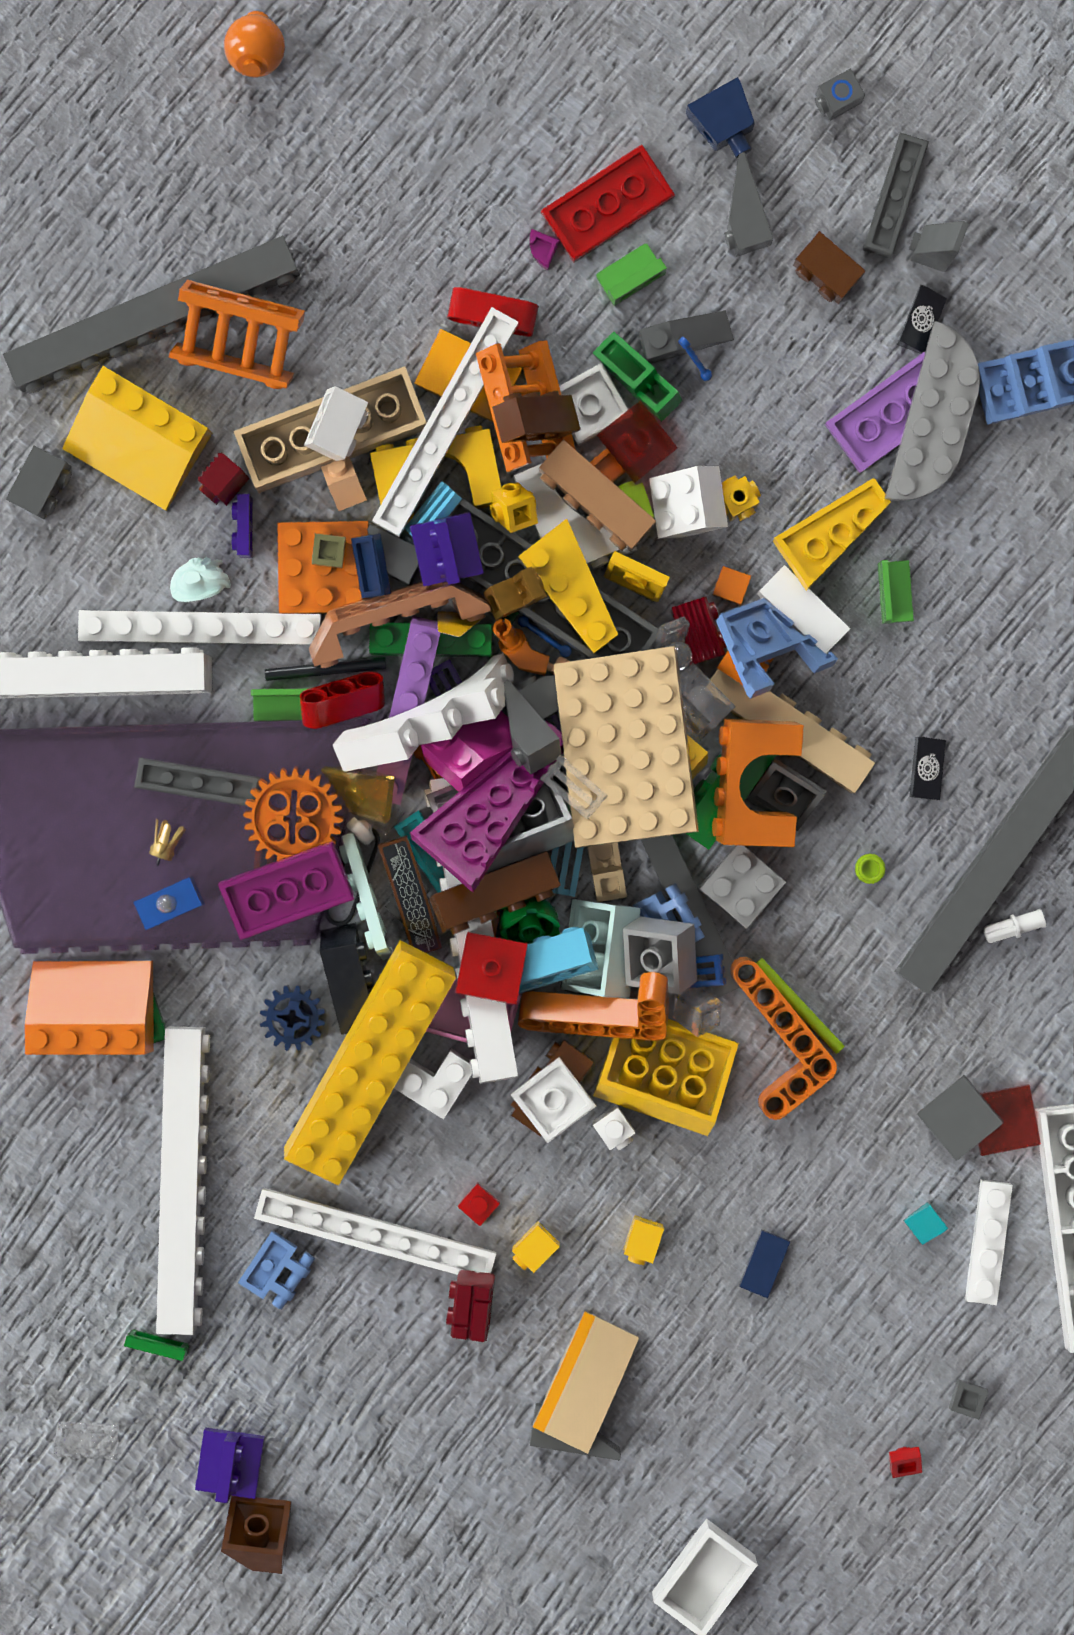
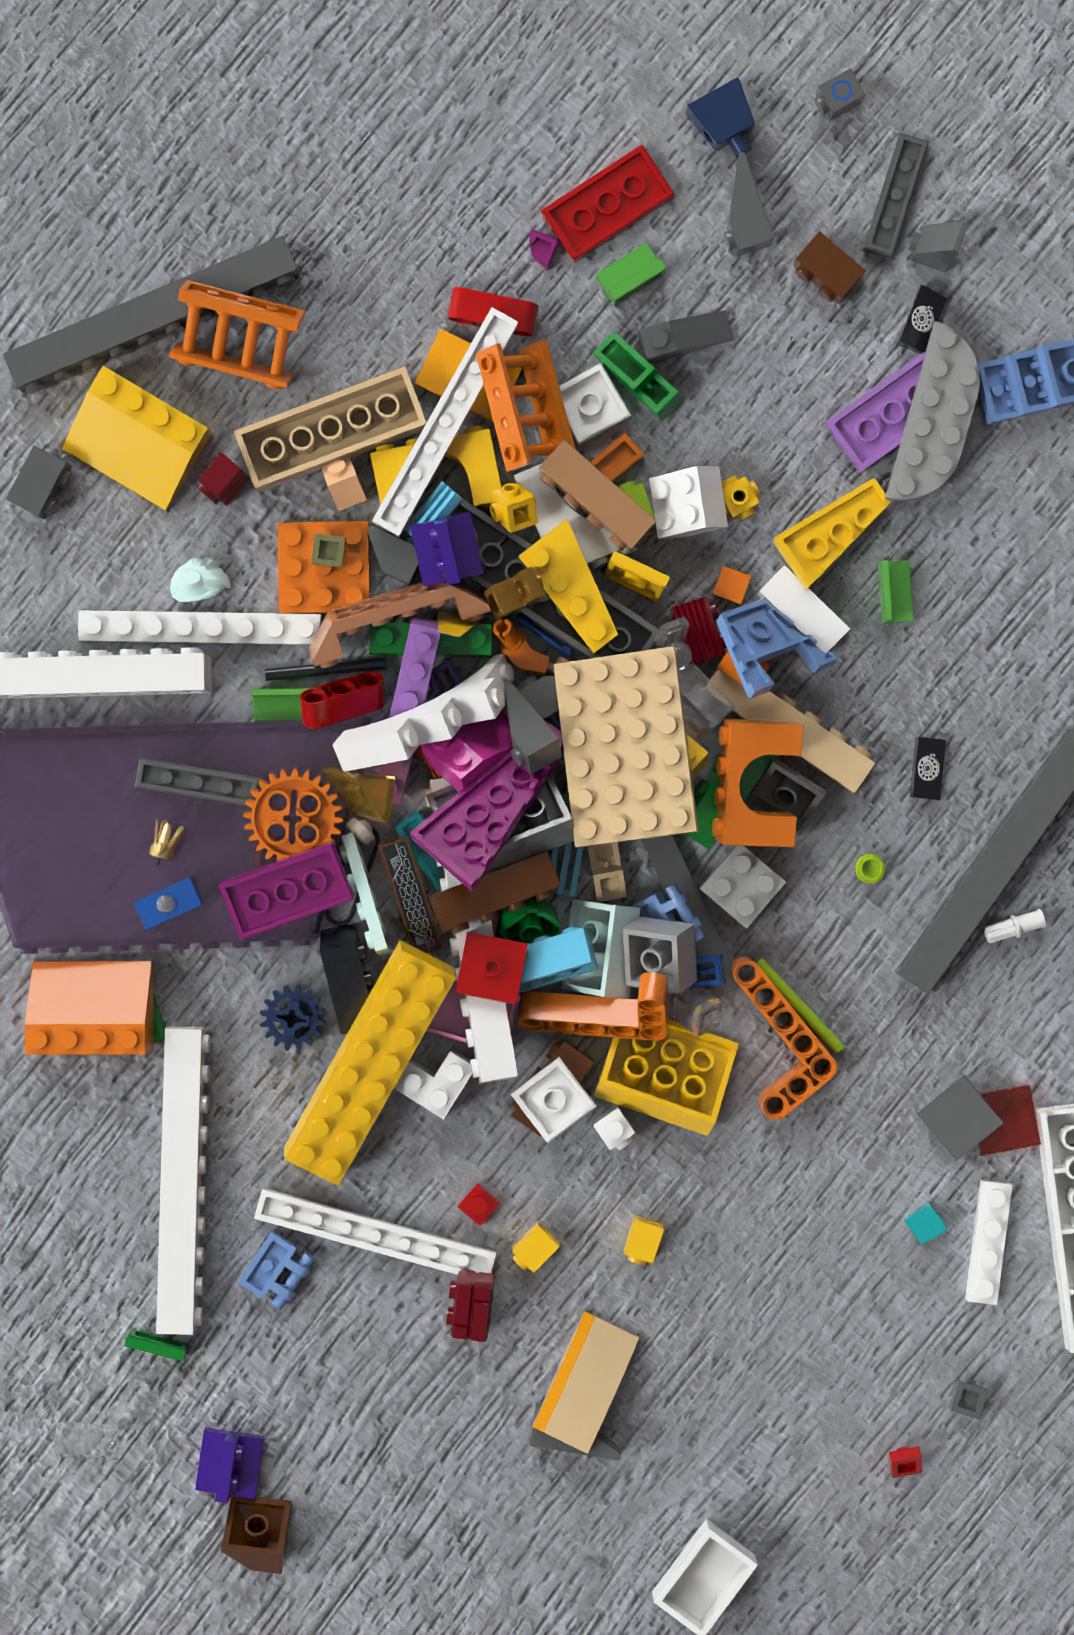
orange brick [224,11,285,78] -> none
dark purple plate [232,494,253,558] -> none
white brick [304,386,368,461] -> none
dark blue tile [351,533,391,598] -> none
reddish brown brick [492,391,581,443] -> none
clear tile [540,755,608,819] -> none
clear red tile [597,400,678,483] -> none
blue hinge [678,336,712,381] -> none
dark blue tile [739,1229,790,1298] -> none

